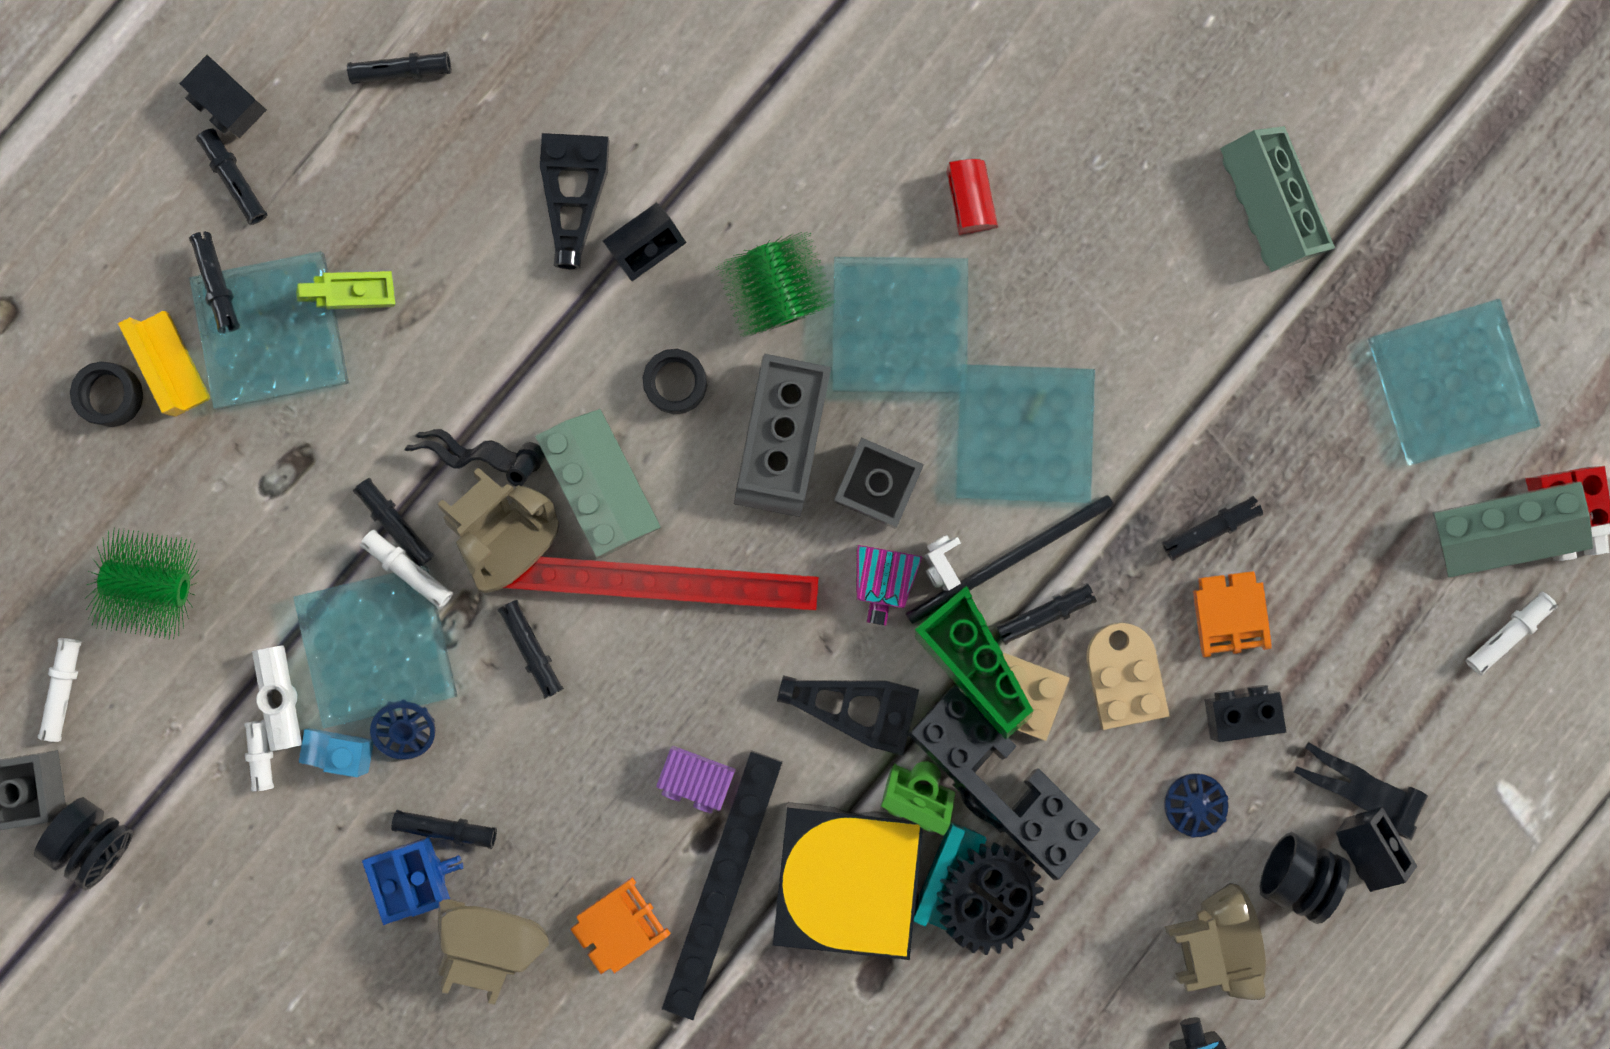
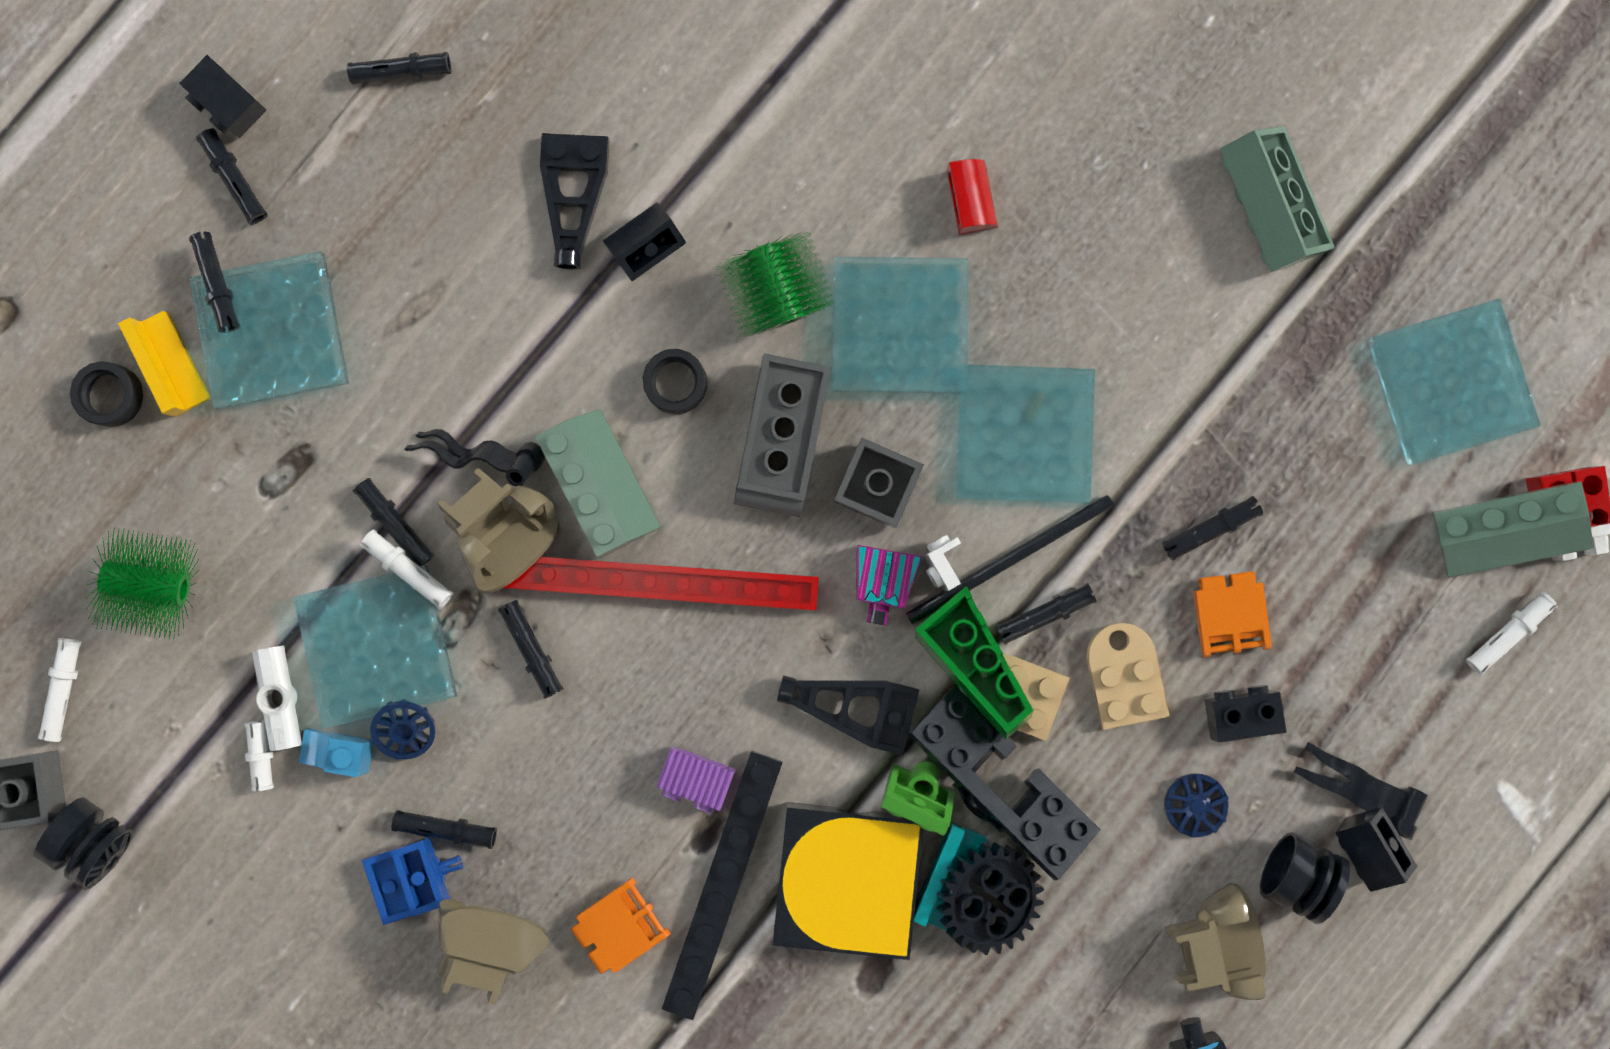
lime hinge [296,271,395,309] -> none

